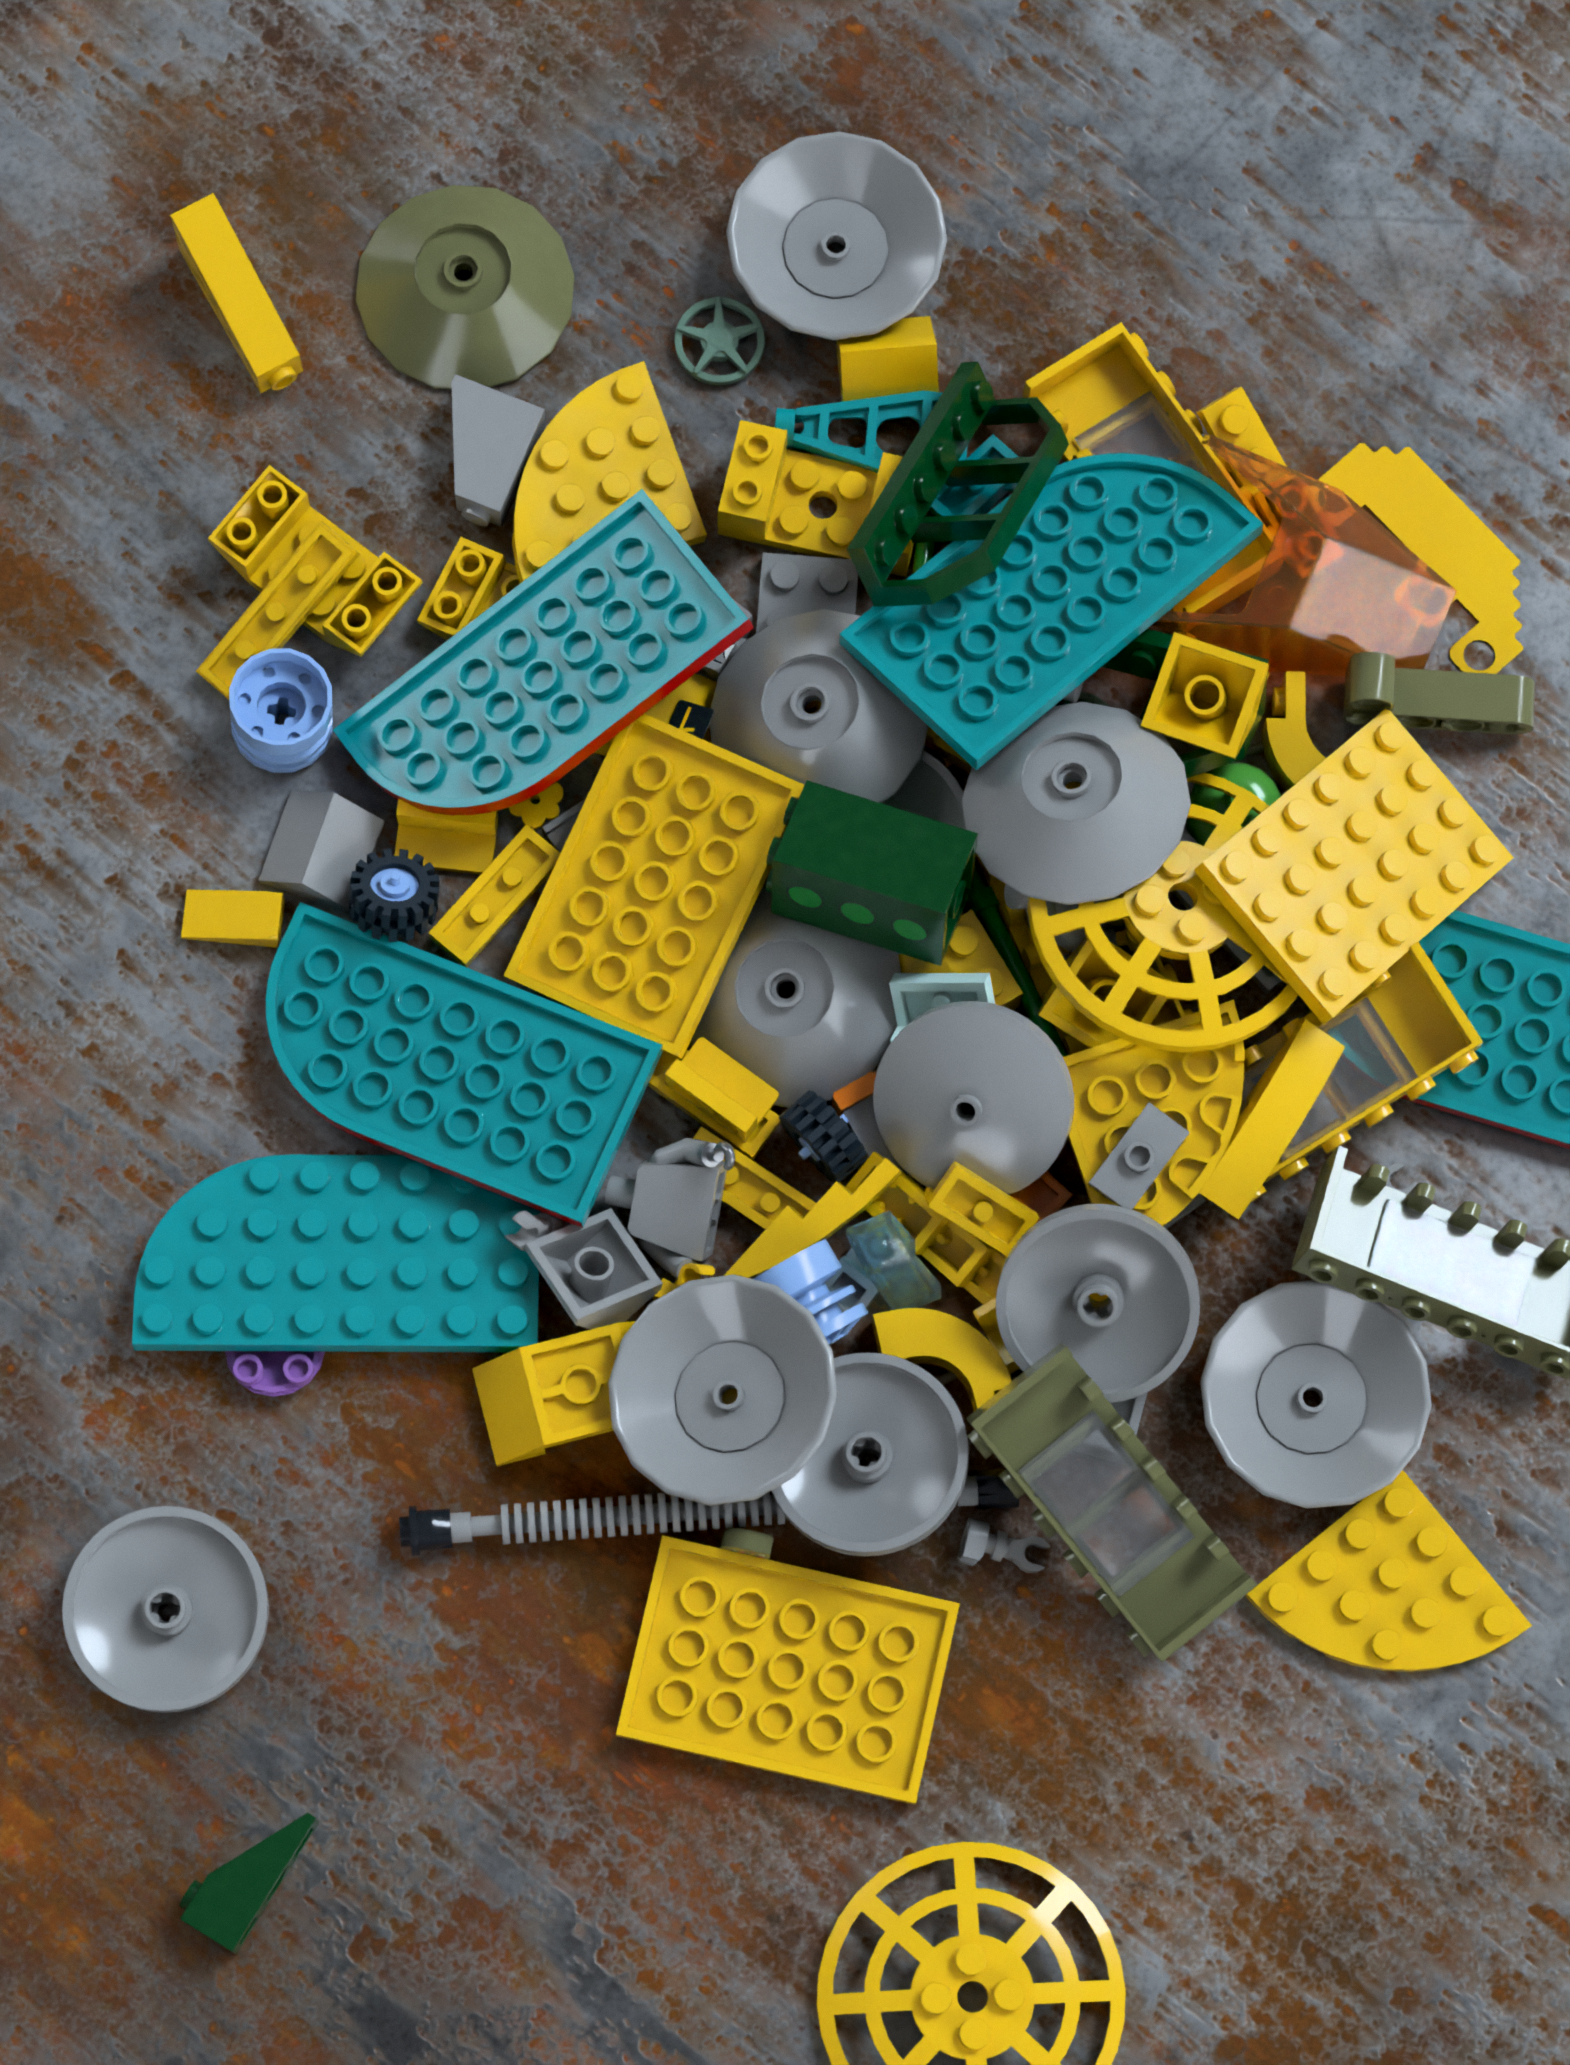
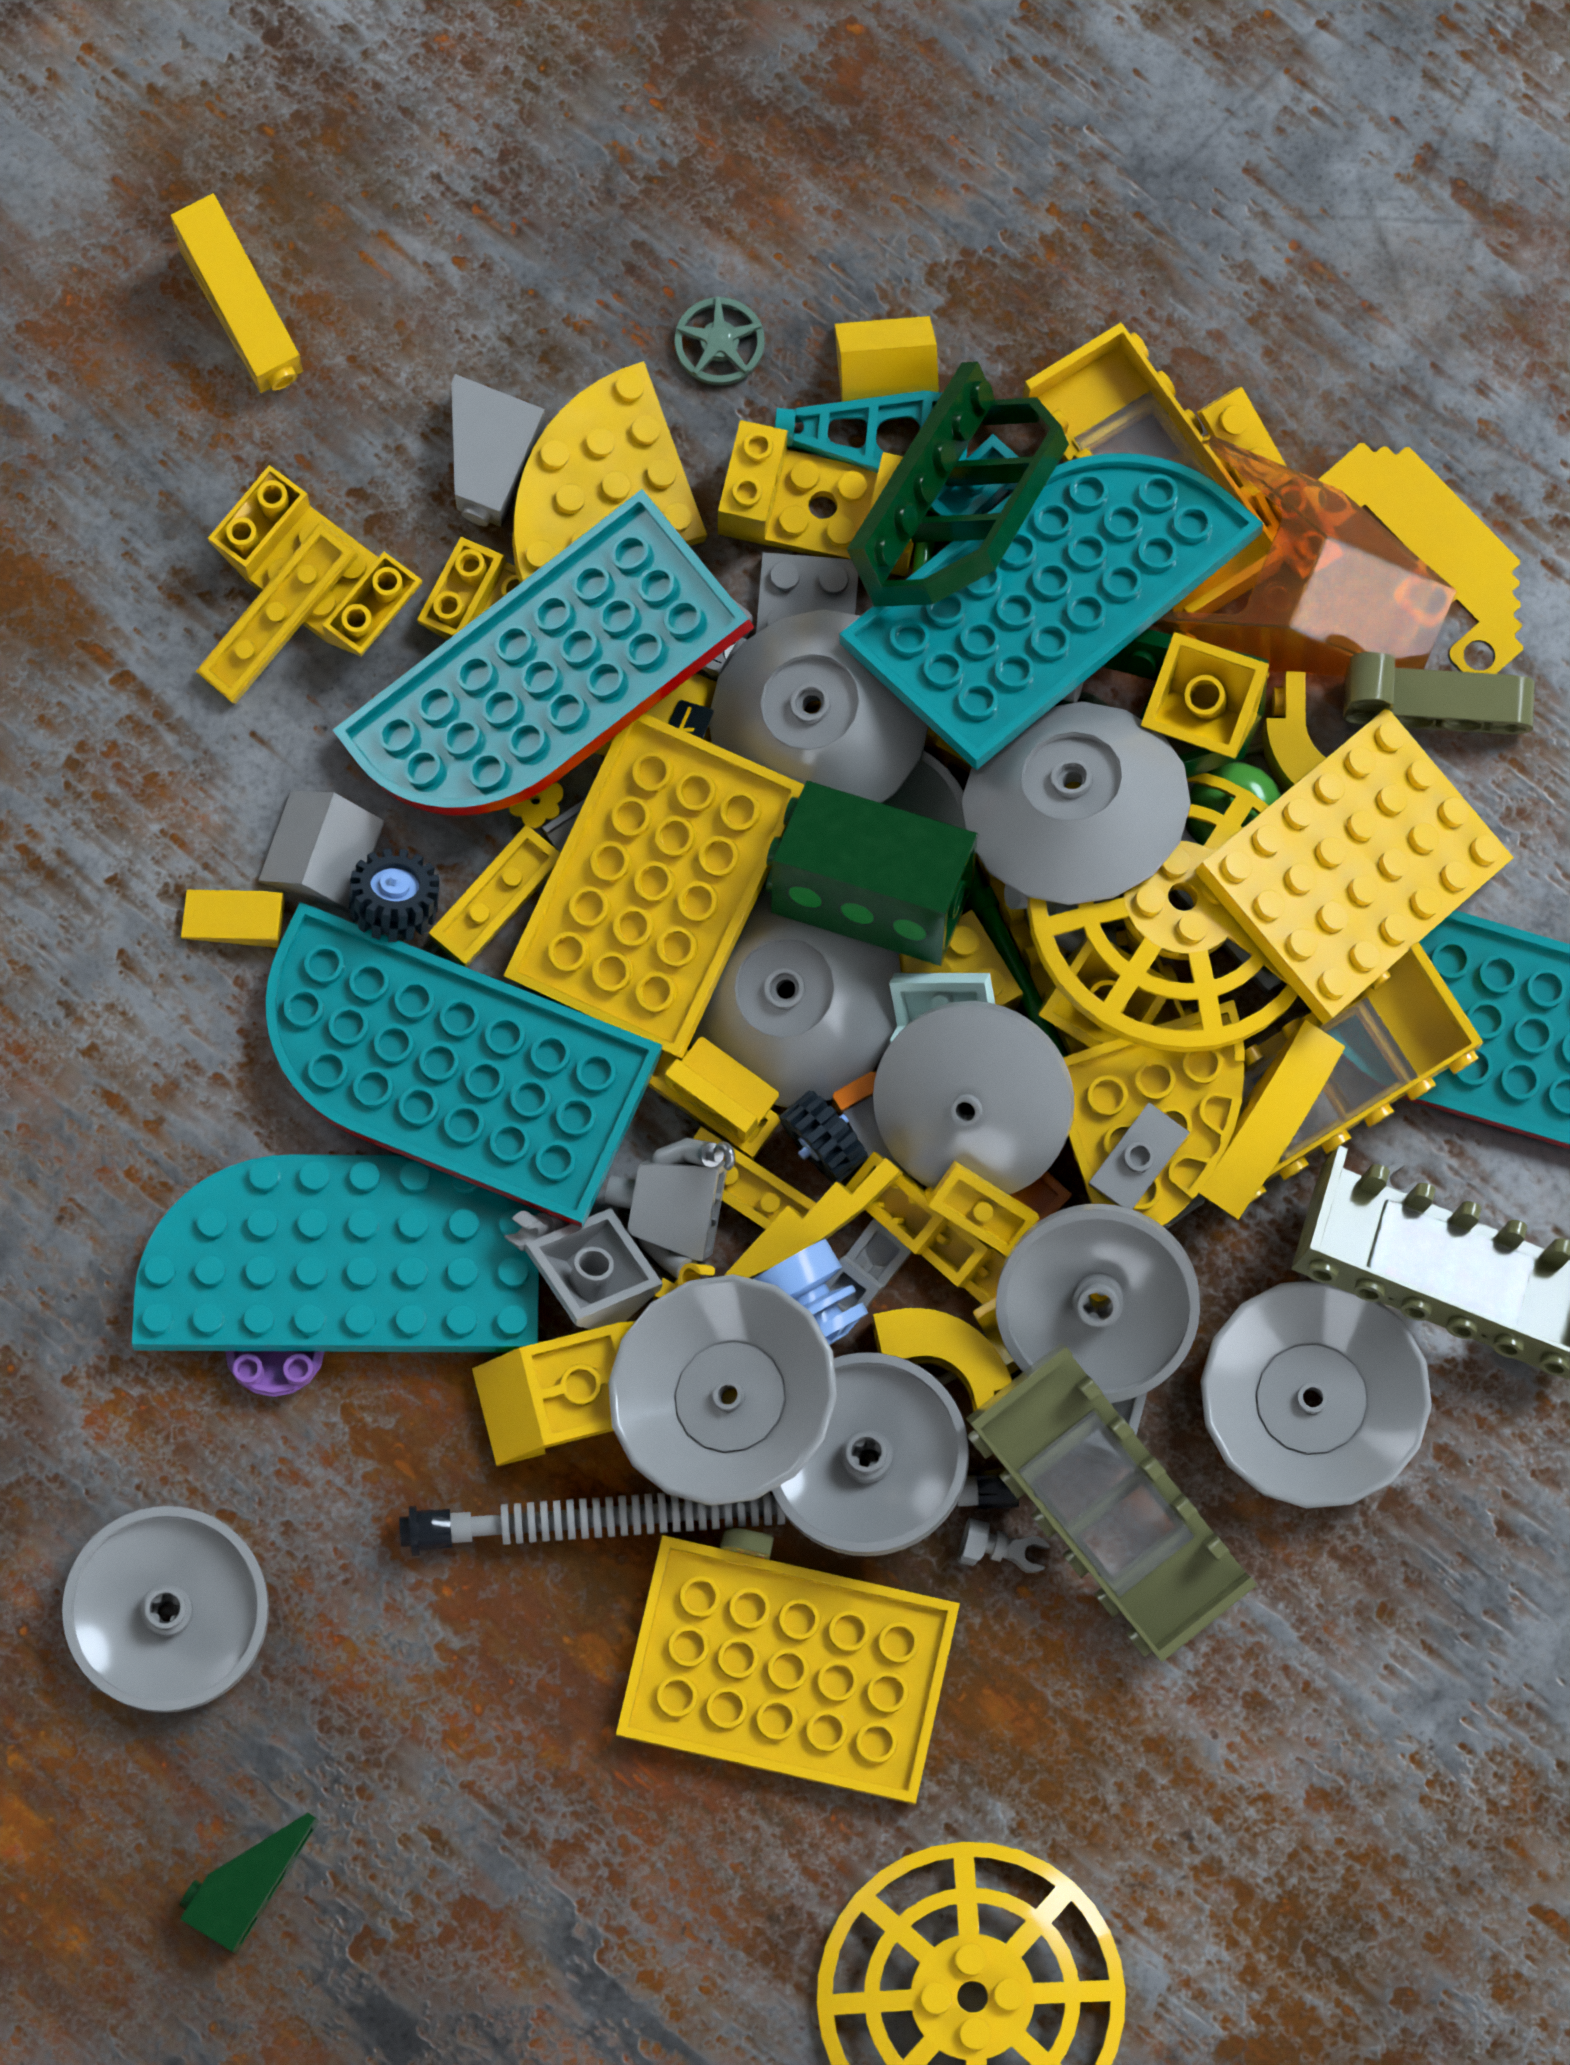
light blue wheel [229,648,333,773] -> none
olive dish [356,185,575,390] -> none
yellow panel [394,799,499,875] -> none
light grey dish [726,131,947,340] -> none
clear light blue slope [846,1210,941,1310] -> none
yellow plate [1245,1470,1532,1672] -> none

